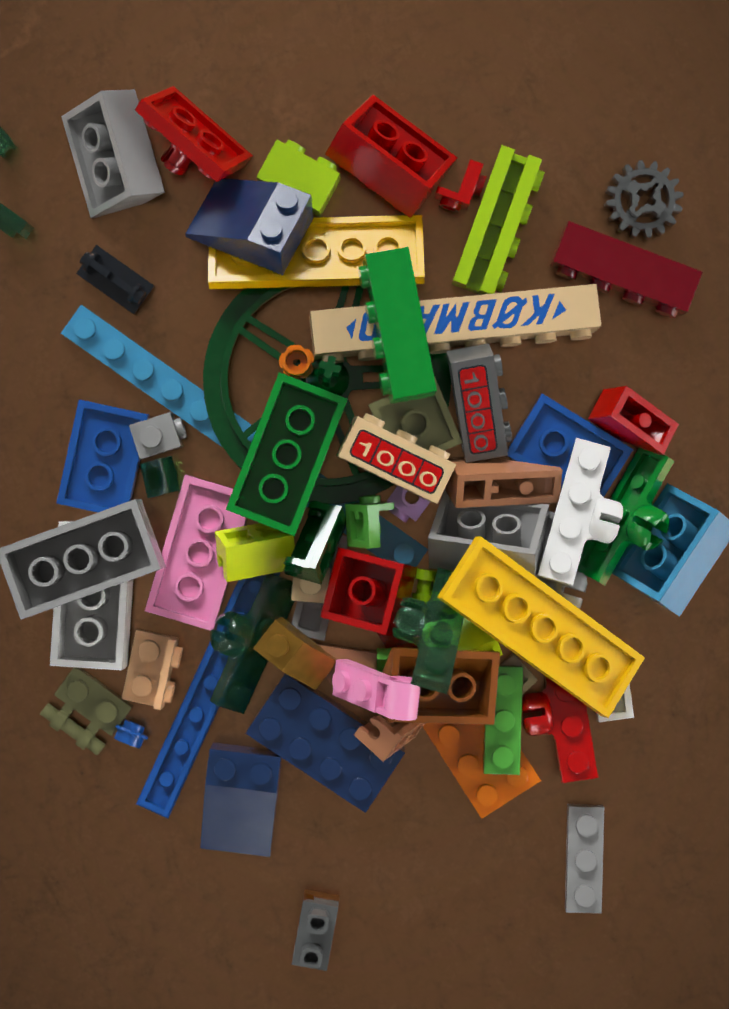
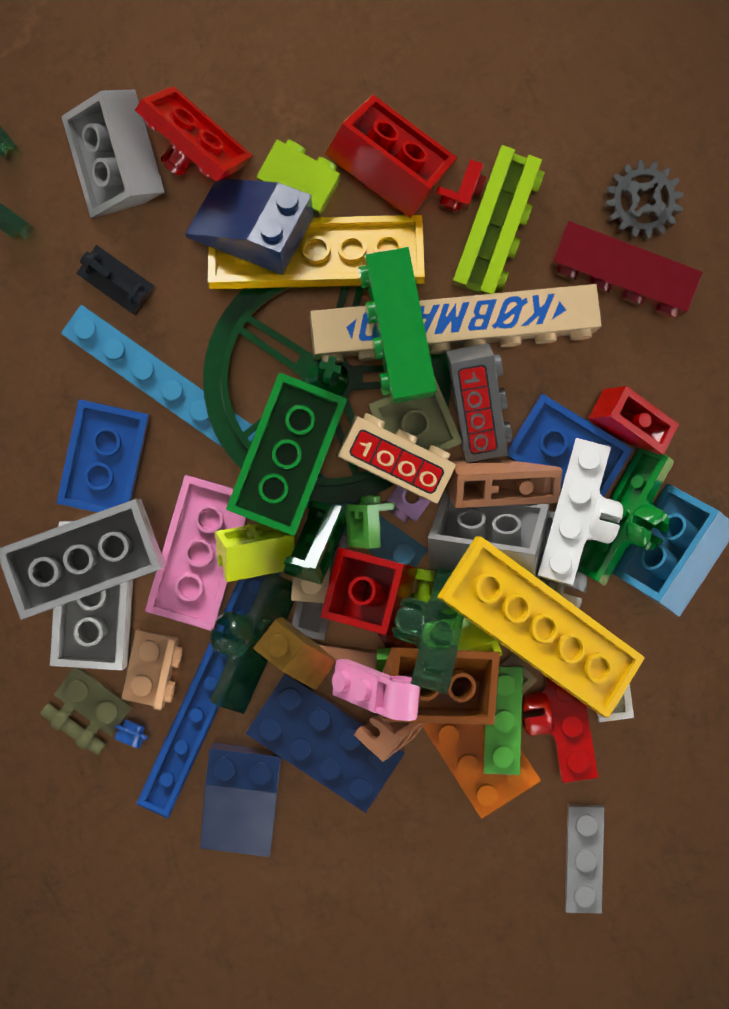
light grey bracket [129,412,187,460] -> none
clear green plate [140,456,180,498] -> none
orange plate [279,345,314,379] -> none
dark grey hips [291,889,339,971] -> none

